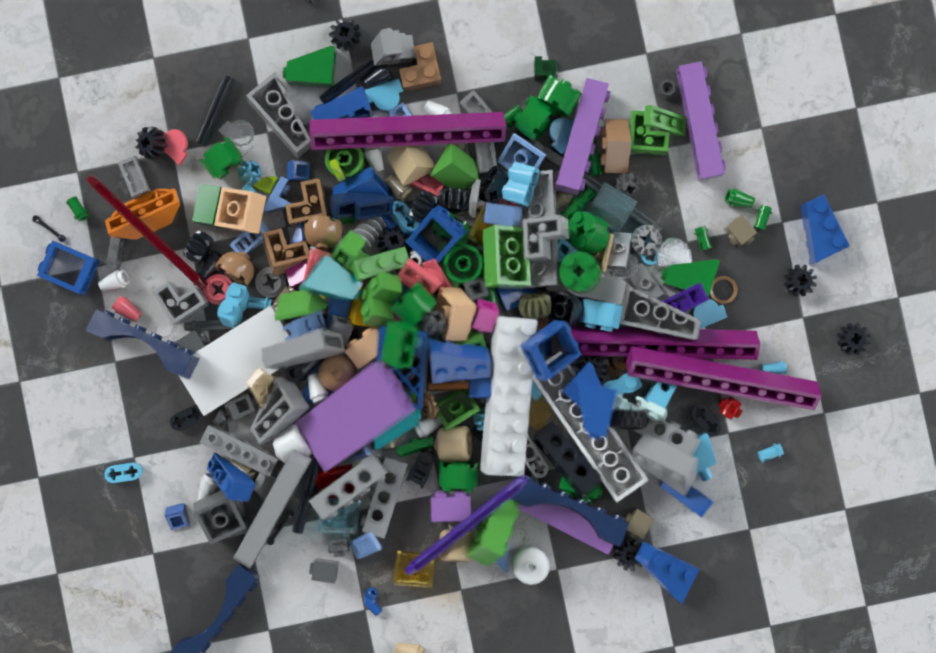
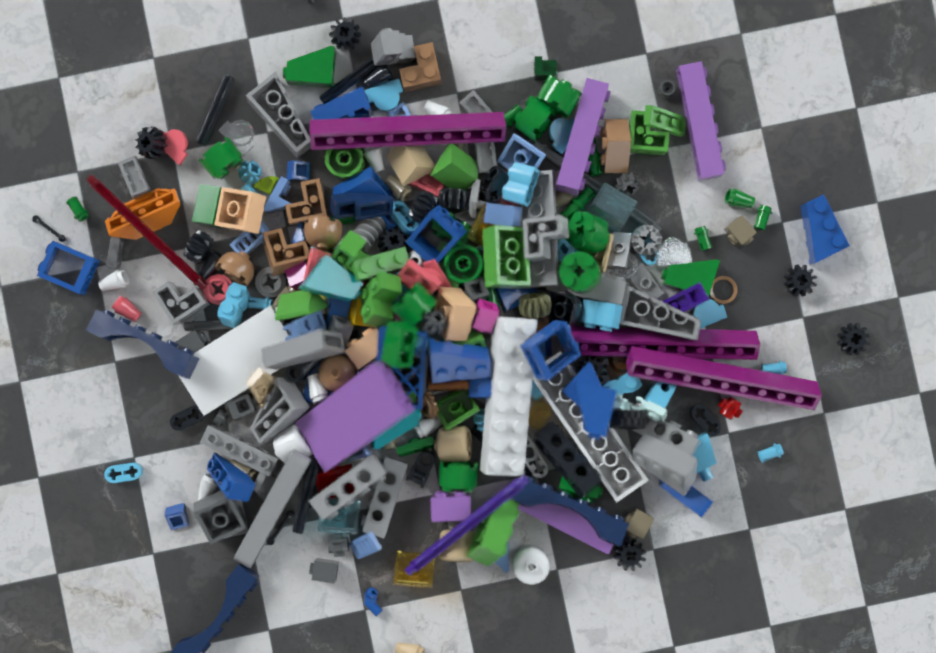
lime tile [329,159,346,182] -> none
blue wedge [635,541,699,604] -> none

